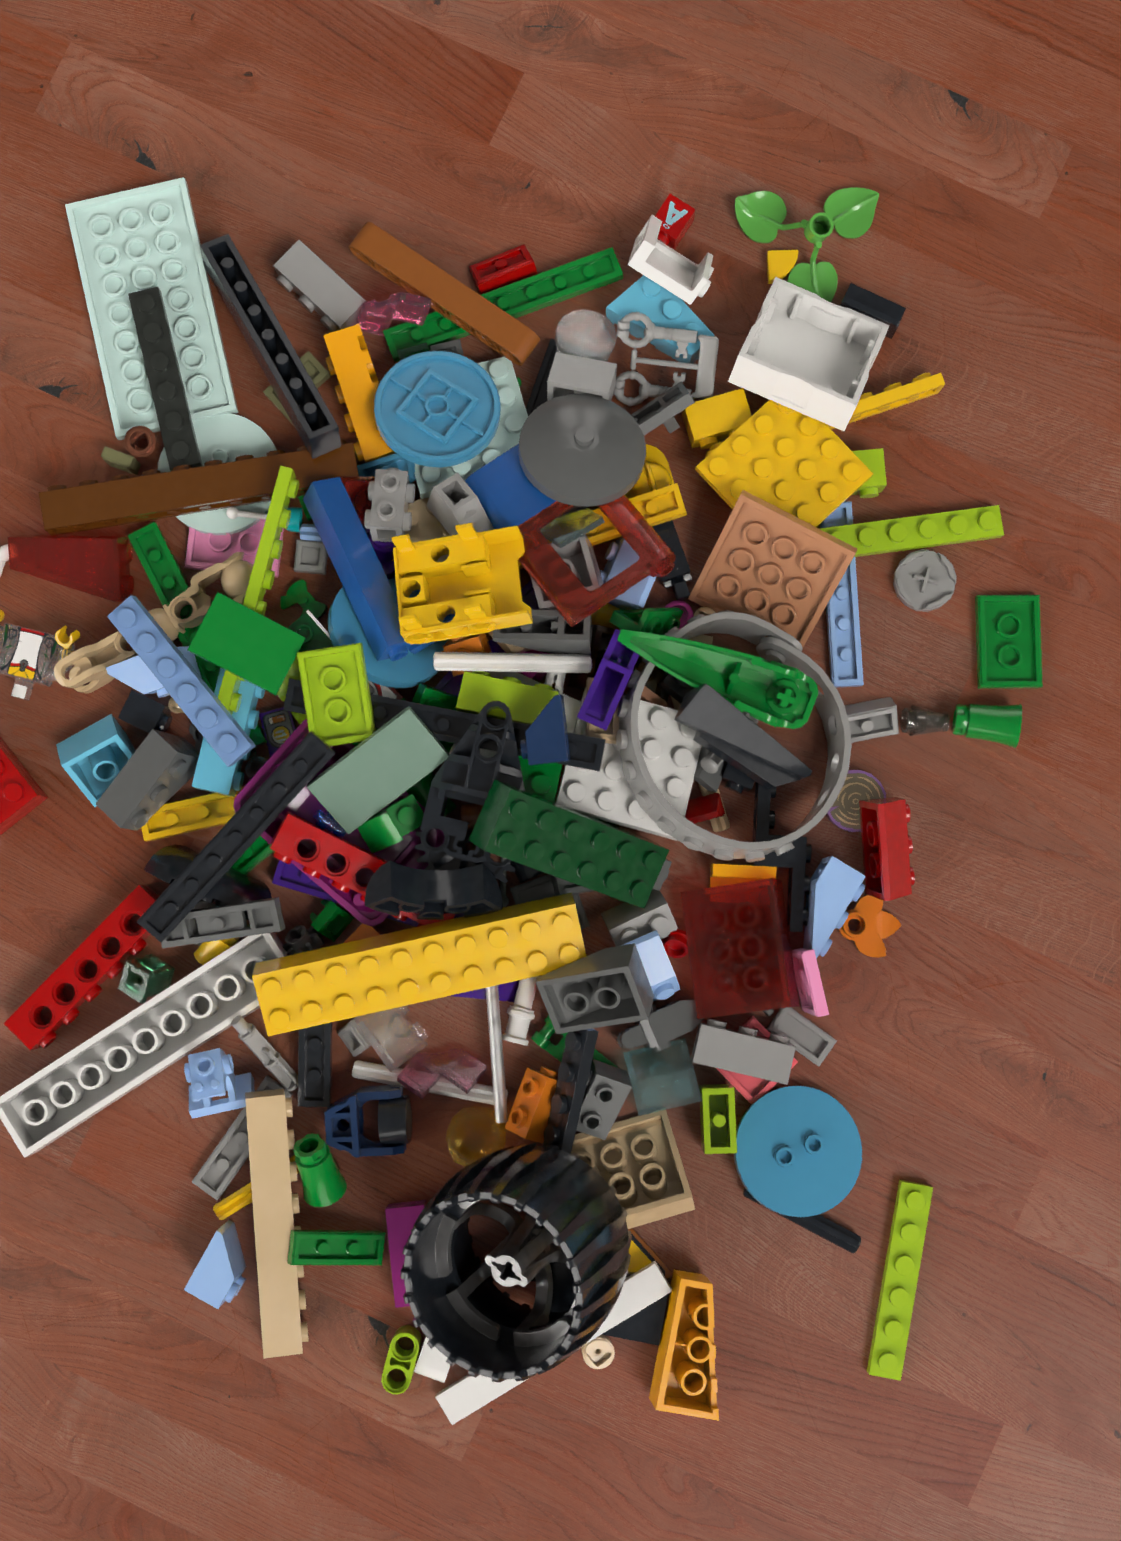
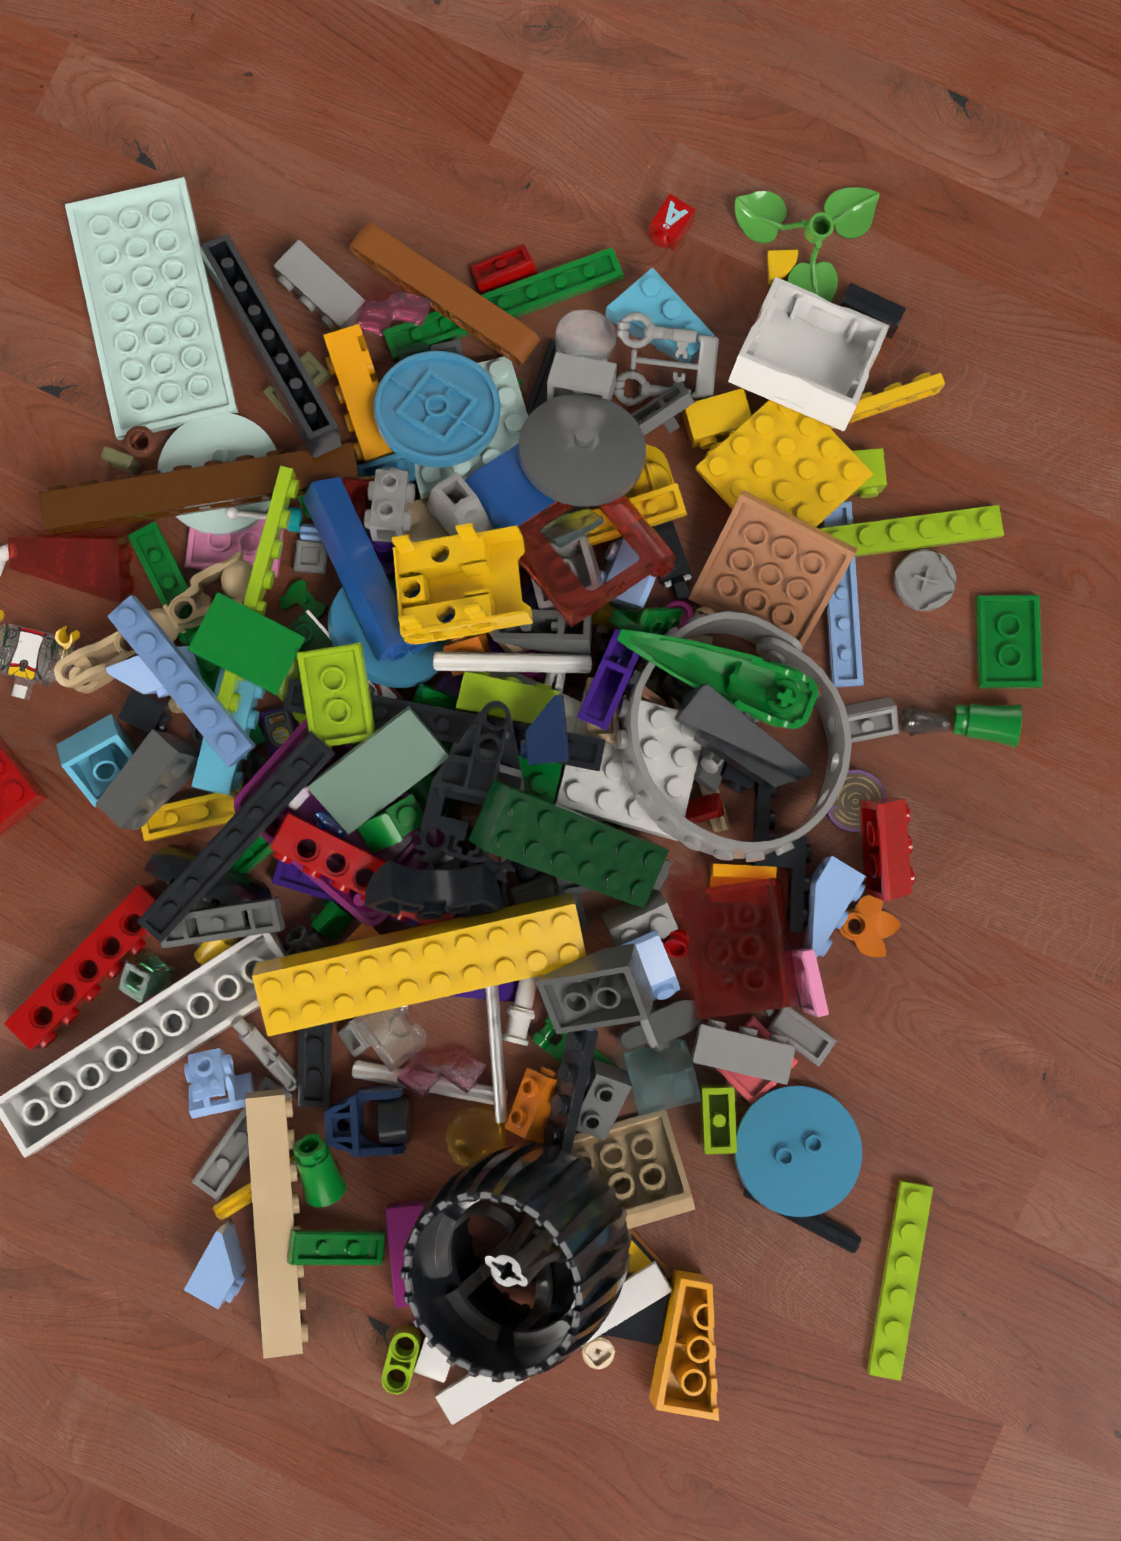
pearl dark grey plate [128,287,203,471] -> none
white panel [628,215,714,305] -> none

